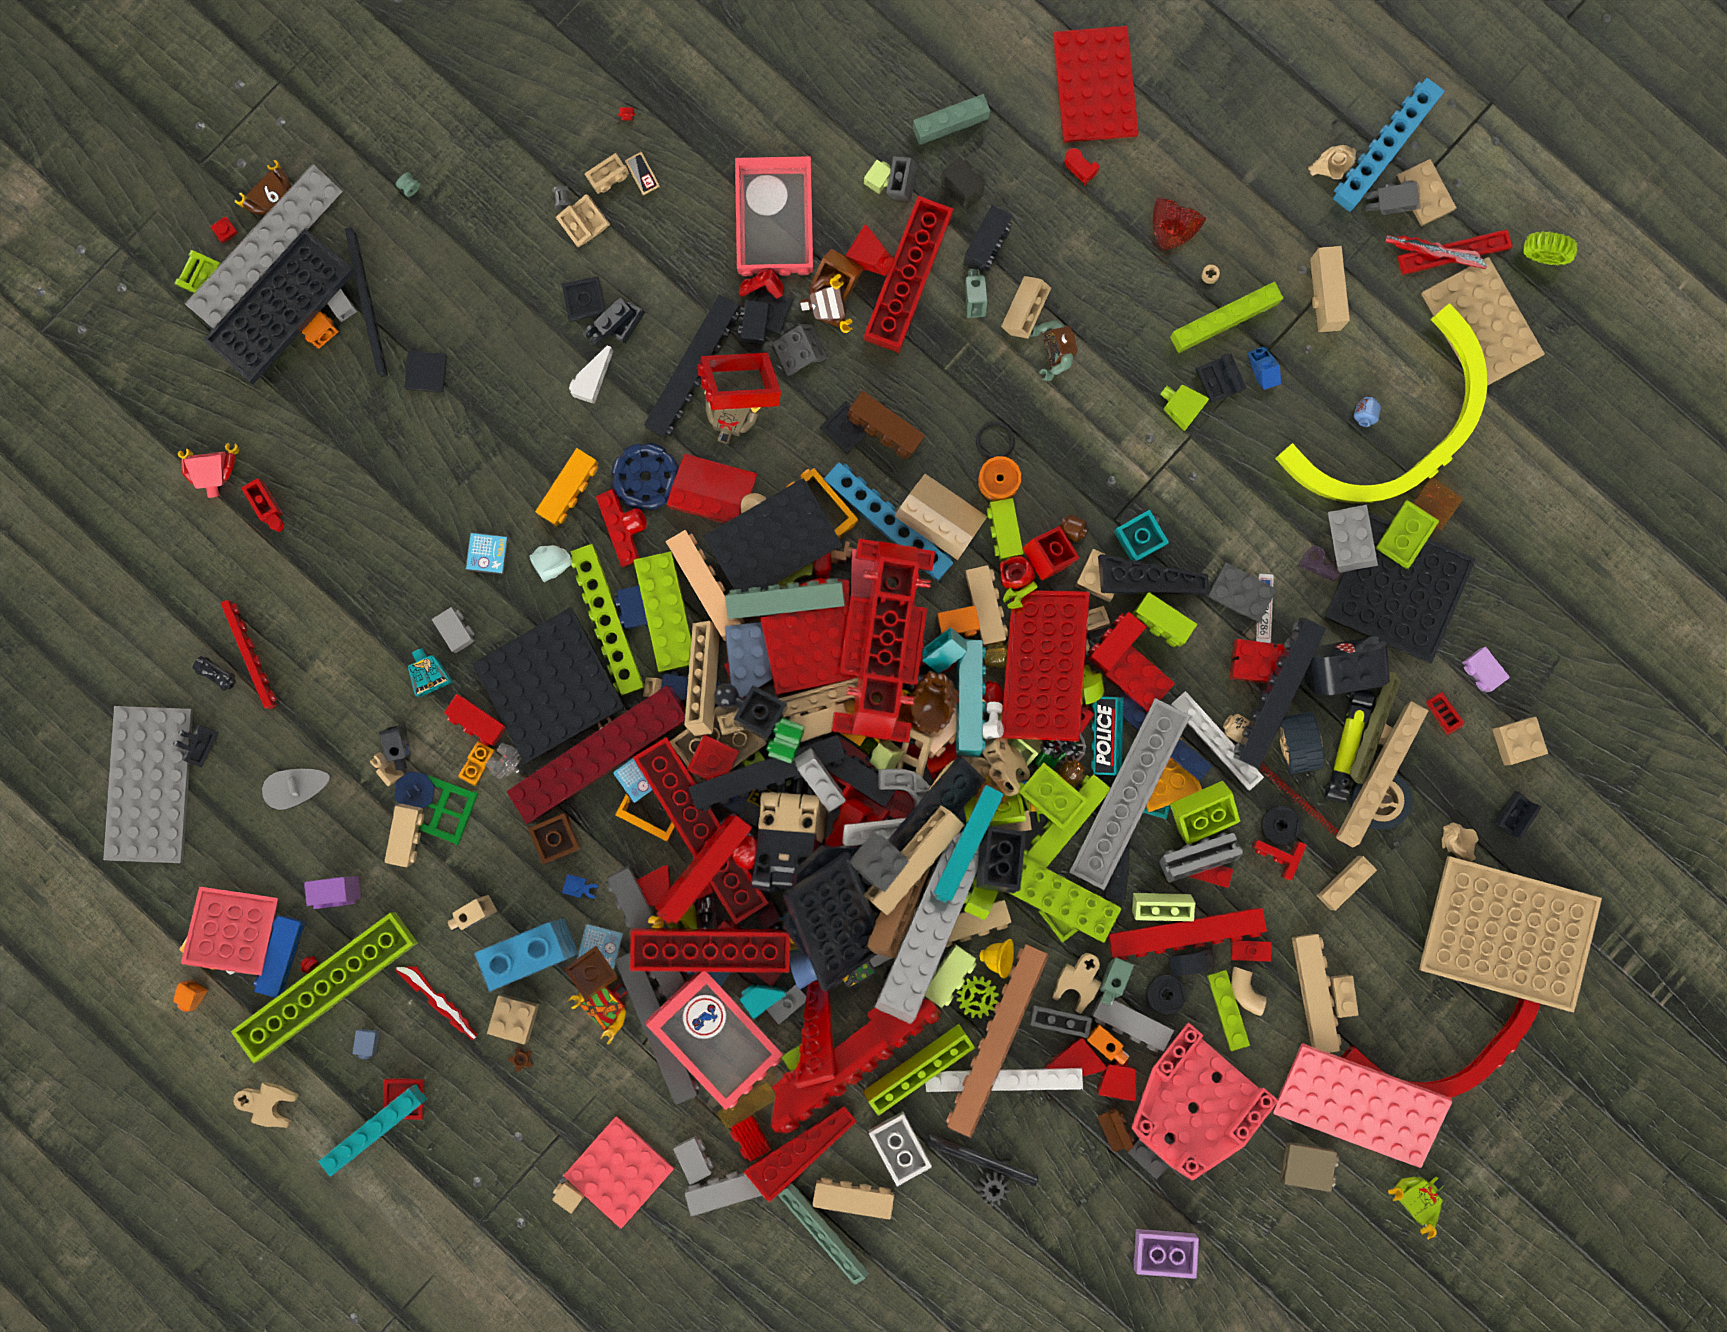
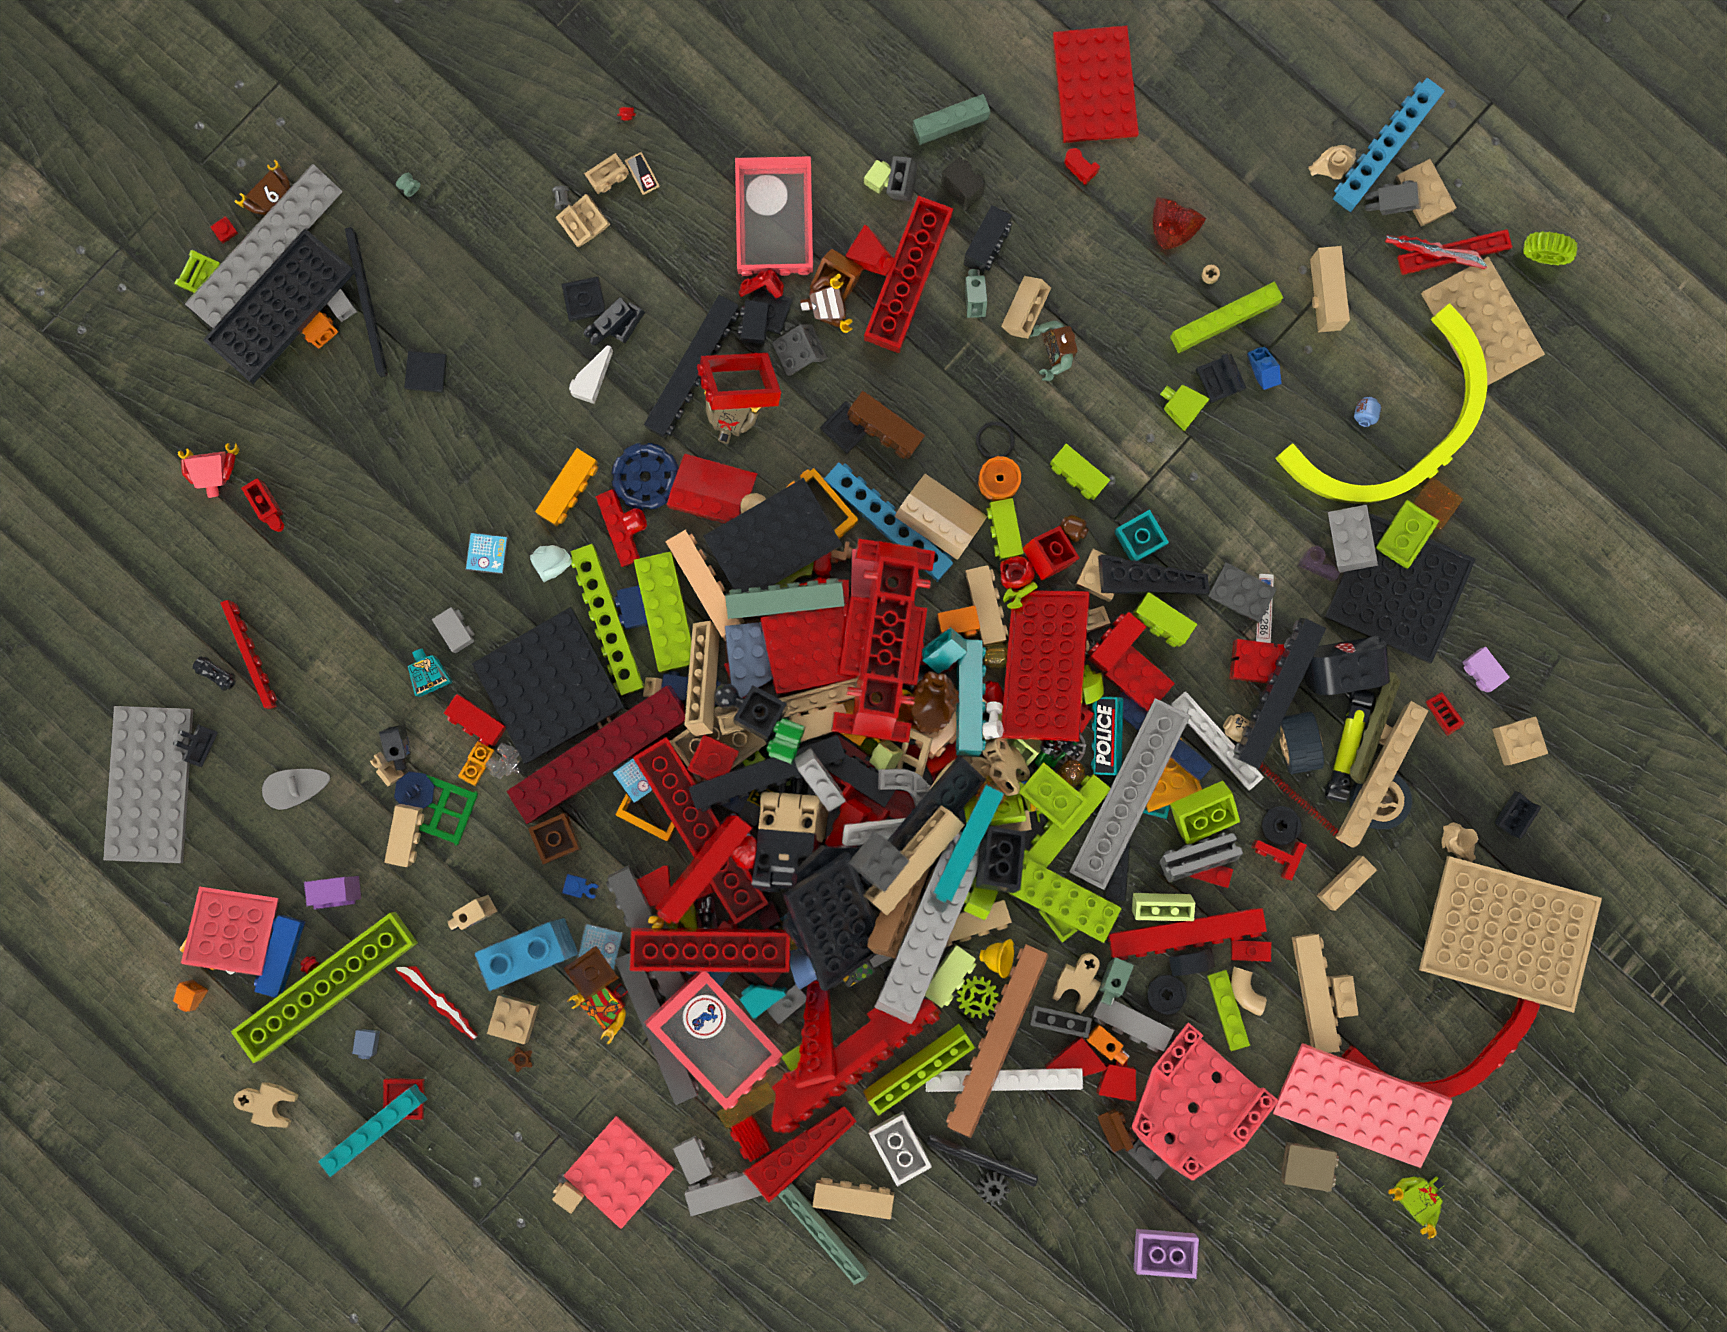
none -> lime brick [1050,444,1110,500]

